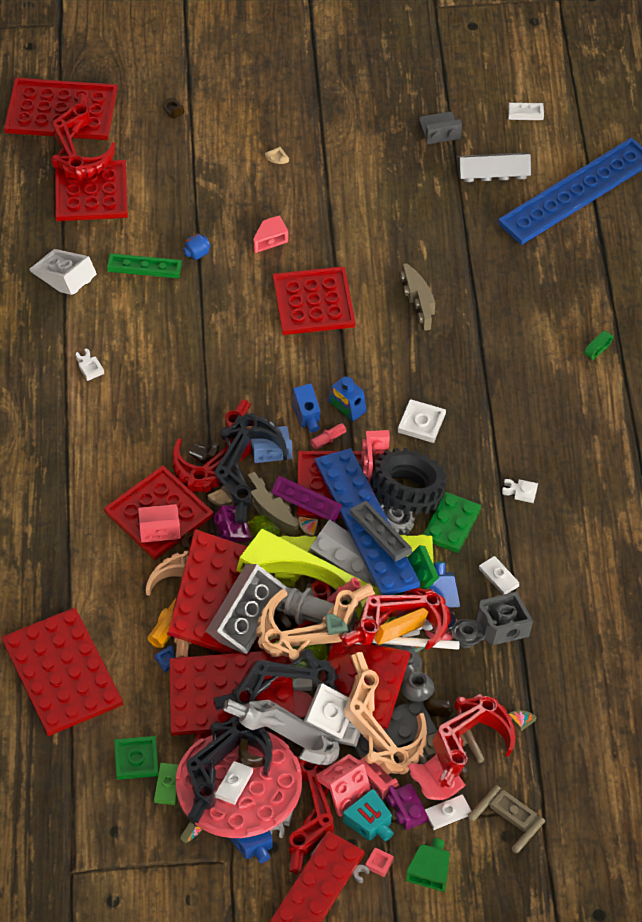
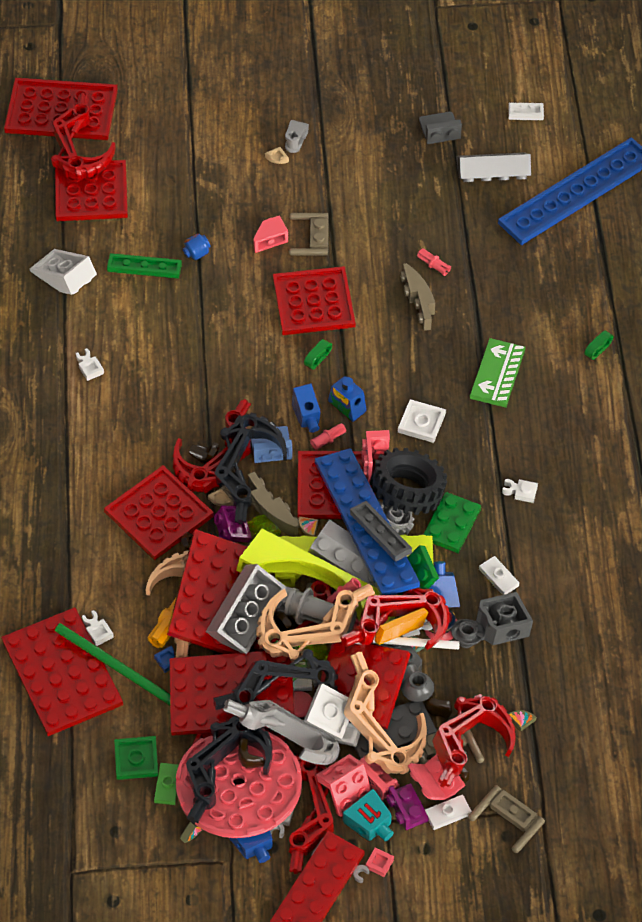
coral bracket [138,504,181,543] -> none
dark brown hair [162,98,185,119] -> none
white plate [215,761,253,805] -> none
magenta plate [271,476,342,523] -> none
sand green tile [325,613,348,635] -> none
green torso [406,838,450,892] -> none
none -> green piece [55,623,170,705]
none -> white plate [82,610,114,646]
none -> light grey piece [285,120,309,153]
none -> dark tan plate [289,213,328,256]
none -> green beam [304,339,332,370]
none -> coral axle [417,248,451,276]
none -> bright green tile [470,338,526,407]

